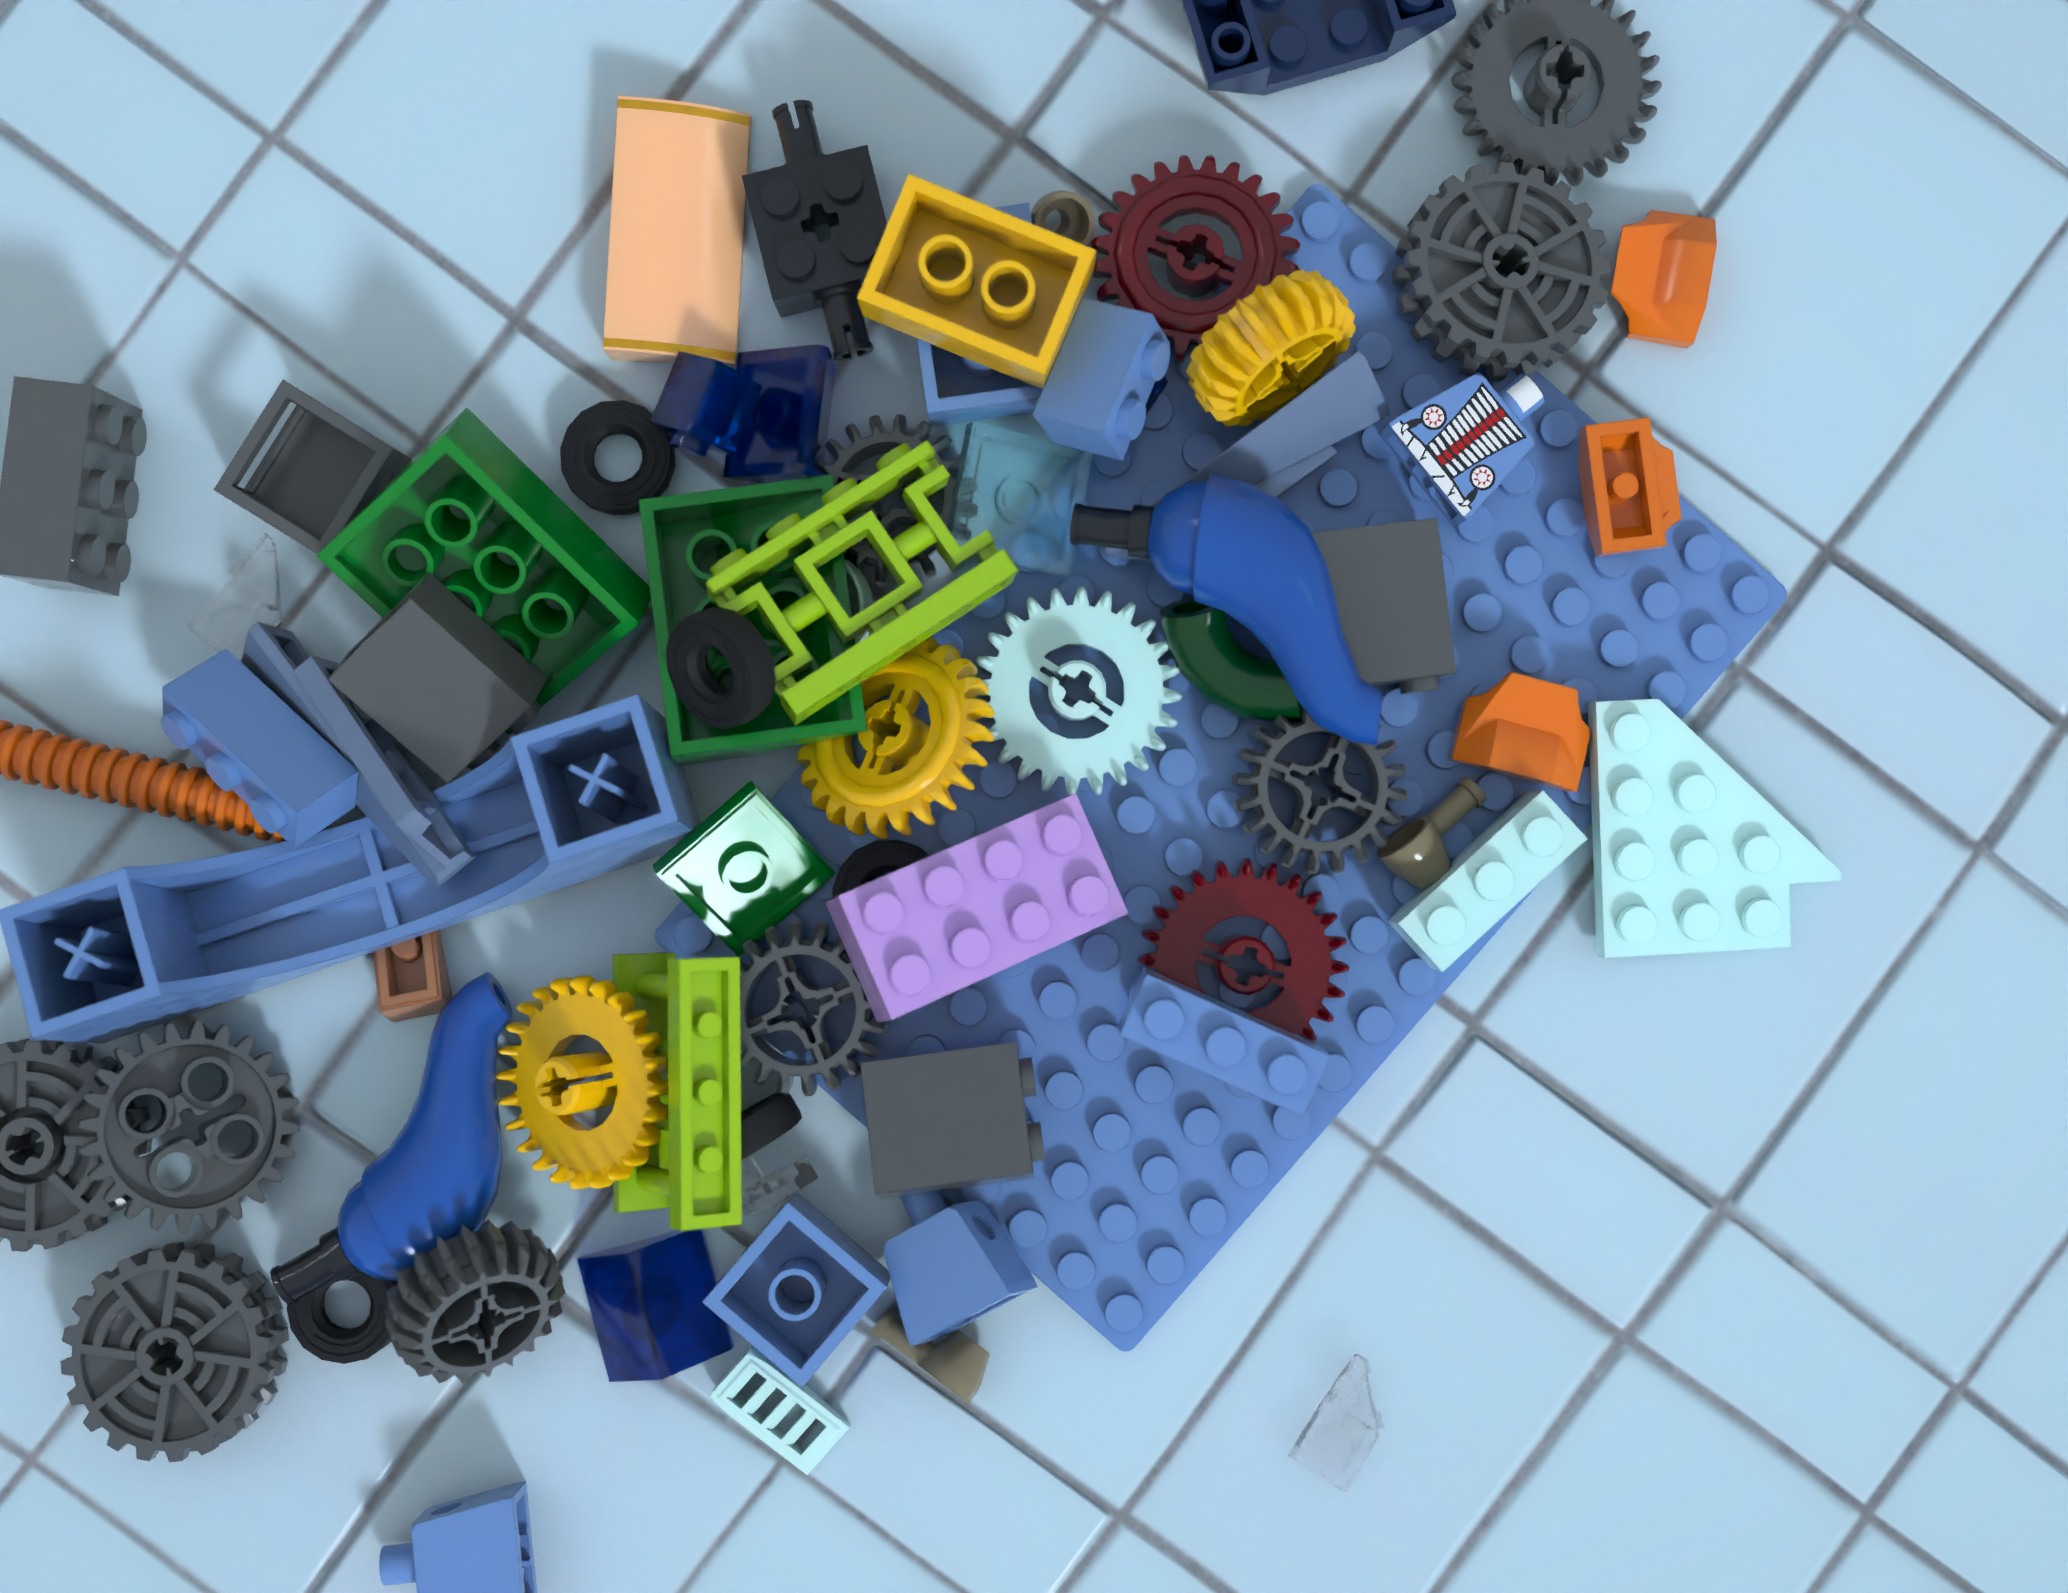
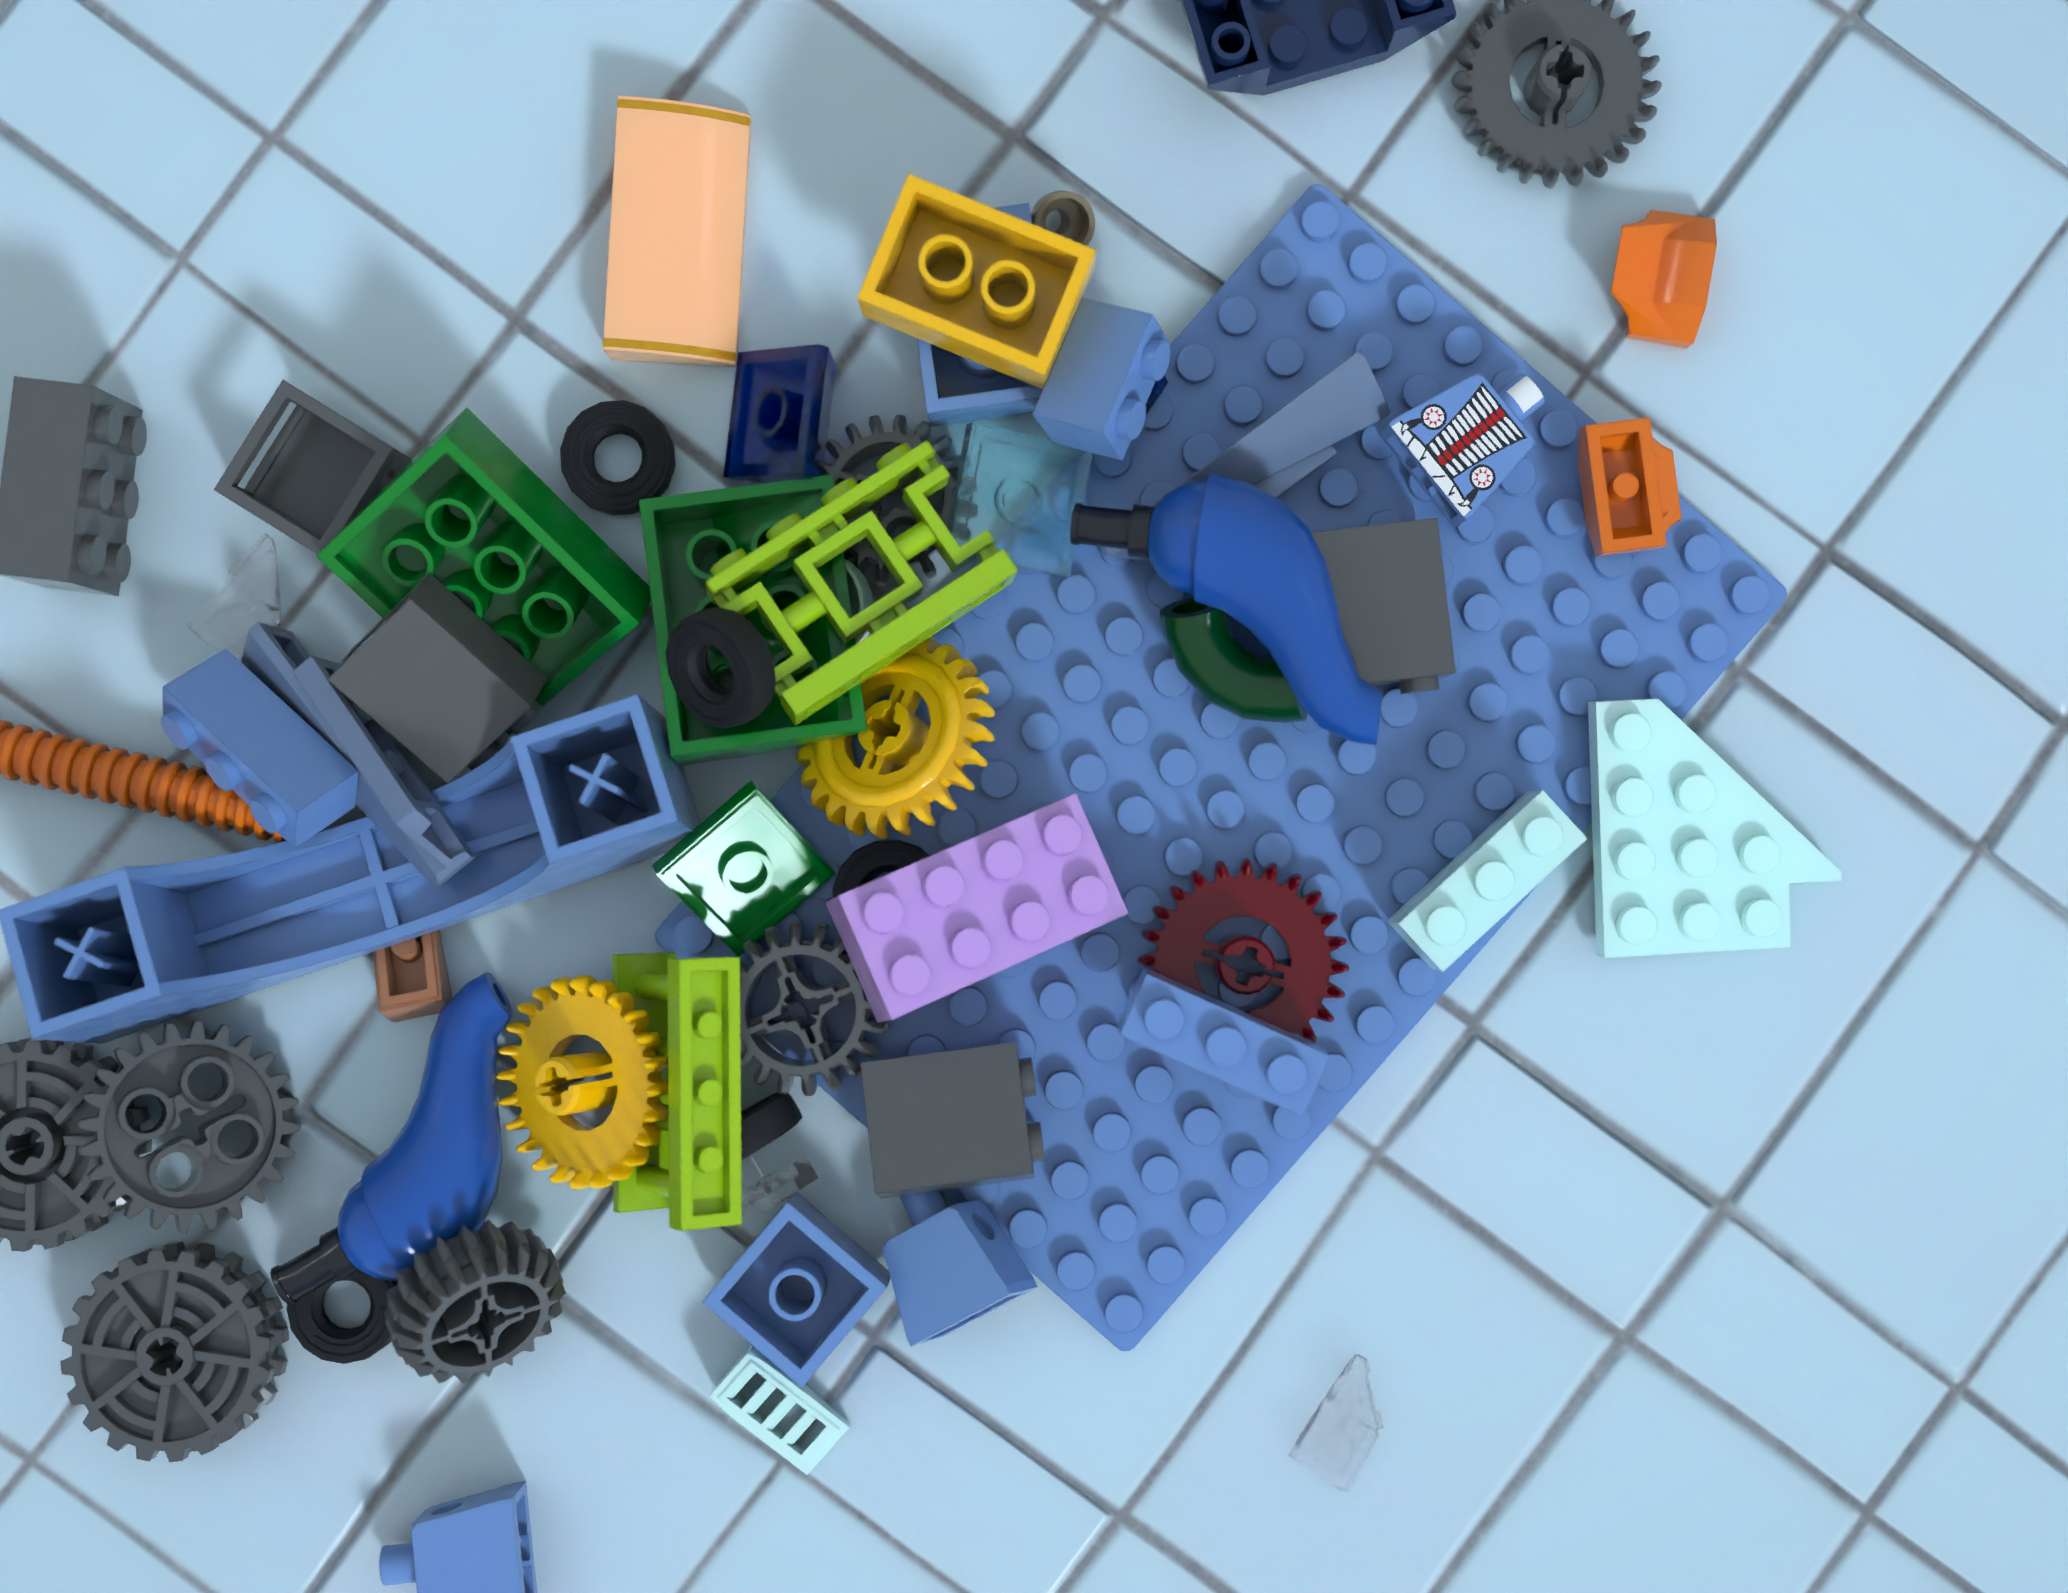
clear blue slope [577,1229,734,1382] -> none
clear blue brick [650,351,763,459] -> none
black brick [742,100,887,361] -> none
dark tan bar [871,1308,990,1403] -> none
light aqua gear [976,586,1182,796] -> none
dark red gear [1091,155,1300,363] -> none
yellow gear [1186,269,1356,427] -> none
dark grey gear [1232,706,1408,874] -> none
dark tan bar [1377,777,1486,889] -> none
dark grey piece [1392,162,1611,381] -> none
orange slope [1448,672,1591,793] -> none

